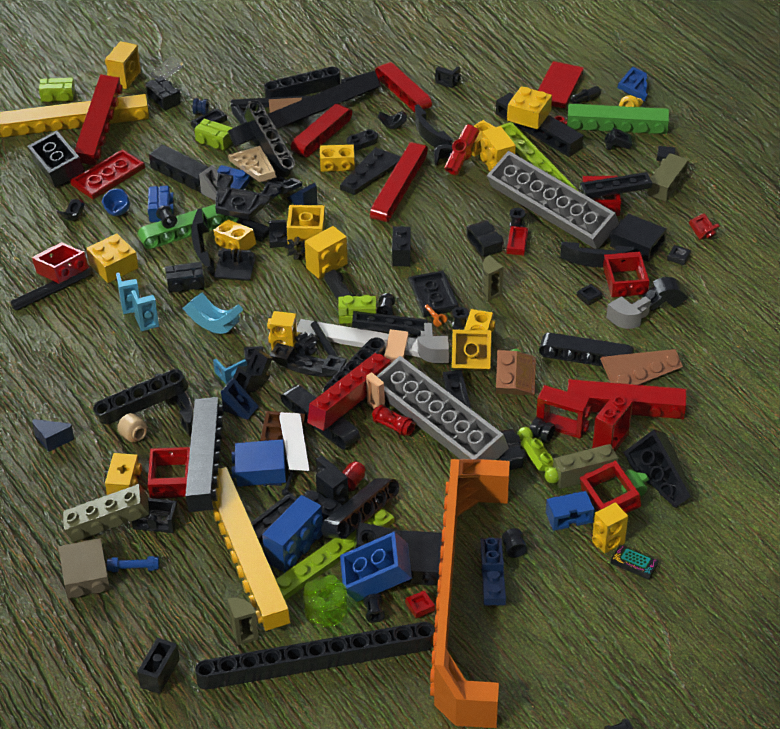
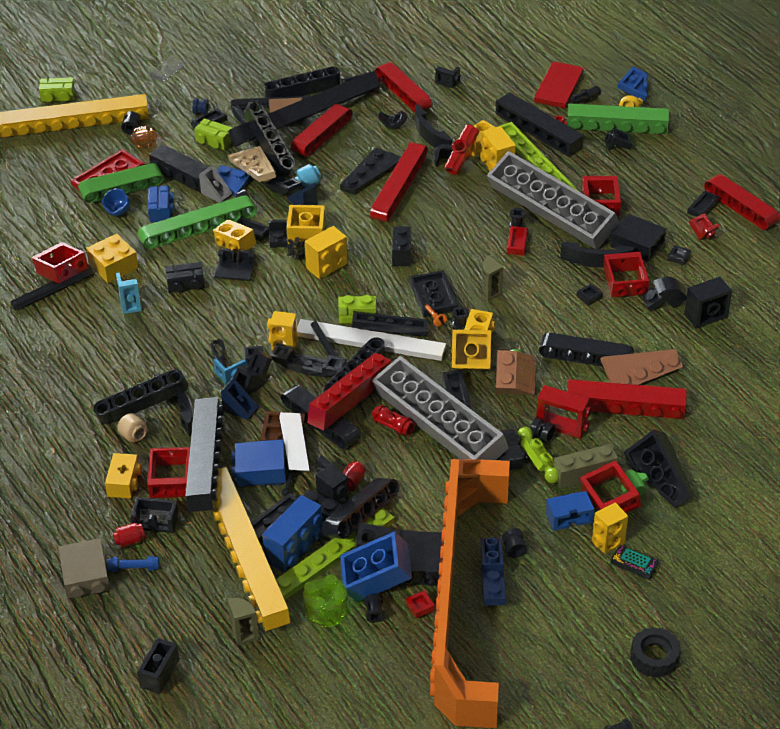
black brick [27,131,85,188] -> none
dark blue slope [32,419,74,452] -> none
black hair [57,199,85,221] -> none
olive brick [63,484,149,542] -> none
red brick [74,74,123,165] -> none
yellow brick [105,41,141,89] -> none
medium azure panel [131,290,159,331] -> none
black brick [146,76,181,111] -> none
black bush [156,205,177,229] -> none
medium azure arch [182,292,243,334] -> none
black slope [192,208,215,276] -> none
black beam [195,622,434,690] -> none
black wing [215,173,283,220] -> none
black gear [295,332,318,355] -> none
yellow brick [320,144,355,172] -> none
black piece [324,269,356,300] -> none
black plate [346,129,378,151] -> none
light nougat tile [366,372,385,409] -> none
black bush [377,293,395,315] -> none
light nougat tile [384,329,409,363] -> none
light grey brick [417,323,449,363] -> none
black brick [466,220,504,257] -> none
yellow brick [507,86,552,129] -> none
black plate [580,172,653,198] -> none
red window [592,393,633,451] -> none
light grey brick [606,296,650,329] -> none
olive brick [647,153,689,201] -> none
black tile [657,146,675,161] -> none
none -> bright green beam [78,163,164,203]
none -> red brick [113,523,145,548]
none -> black wheel [121,111,140,135]
none -> clear orange head [131,125,157,149]
none -> black piece [211,339,227,374]
none -> medium azure head [295,164,322,188]
none -> black tyre [630,627,681,678]
none -> black brick [684,277,732,329]
none -> black tile [687,191,720,217]
none -> red beam [704,174,780,230]

